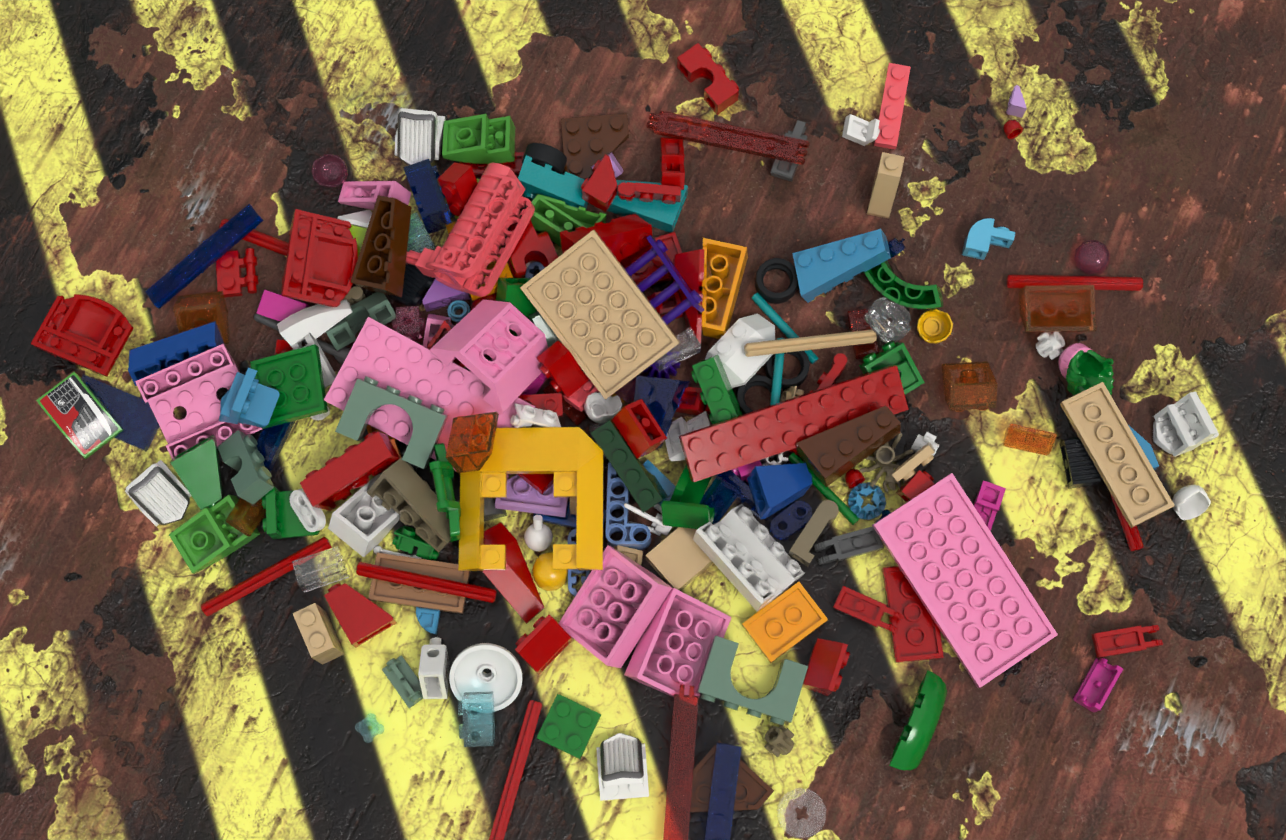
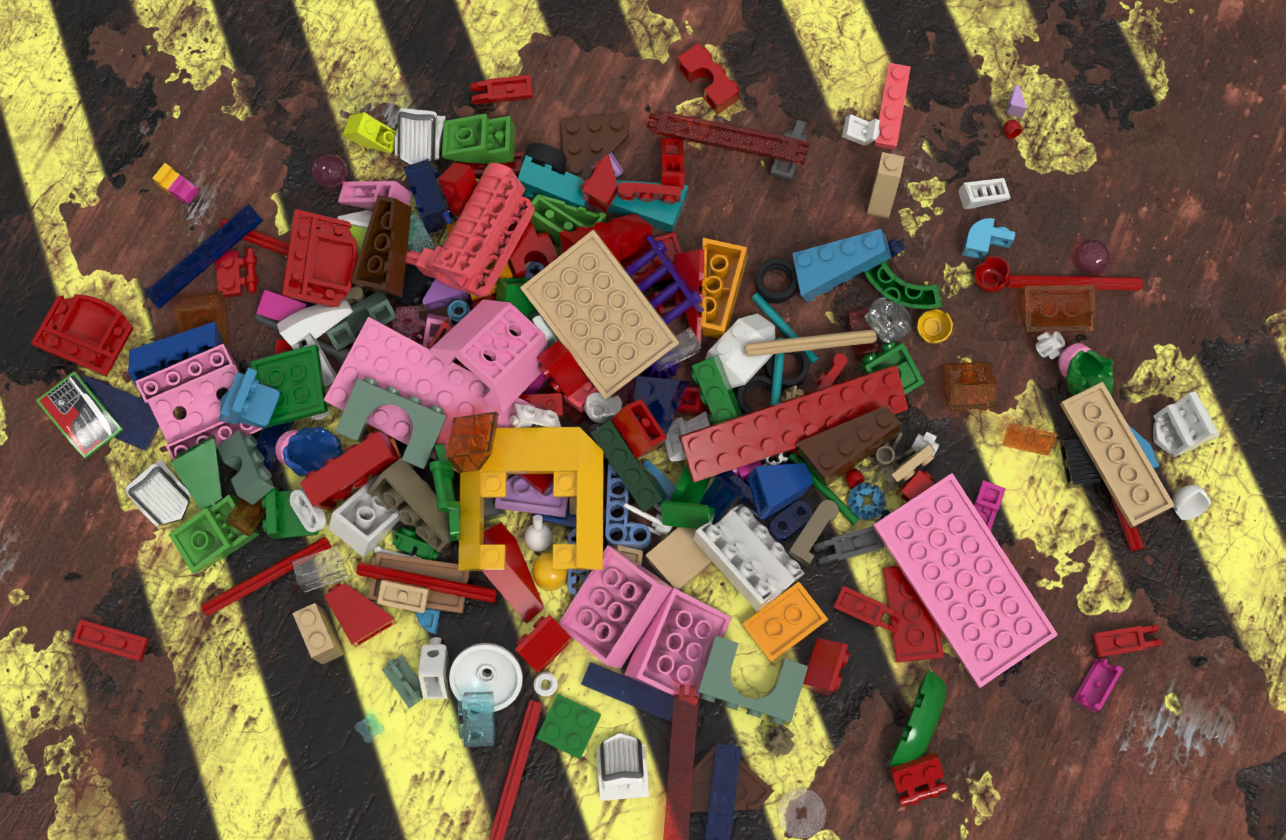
none -> red tile [72,619,149,662]
none -> leg [153,163,200,205]
none -> blue hair [275,426,344,477]
none -> neon yellow slope [343,112,396,153]
none -> tan plate [377,579,430,613]
none -> red hinge [470,75,533,105]
none -> white plate [534,672,558,697]
none -> clear blue plate [581,662,679,722]
none -> red plate [890,752,947,807]
none -> white slope [958,178,1011,209]
none -> red hair [974,256,1010,293]

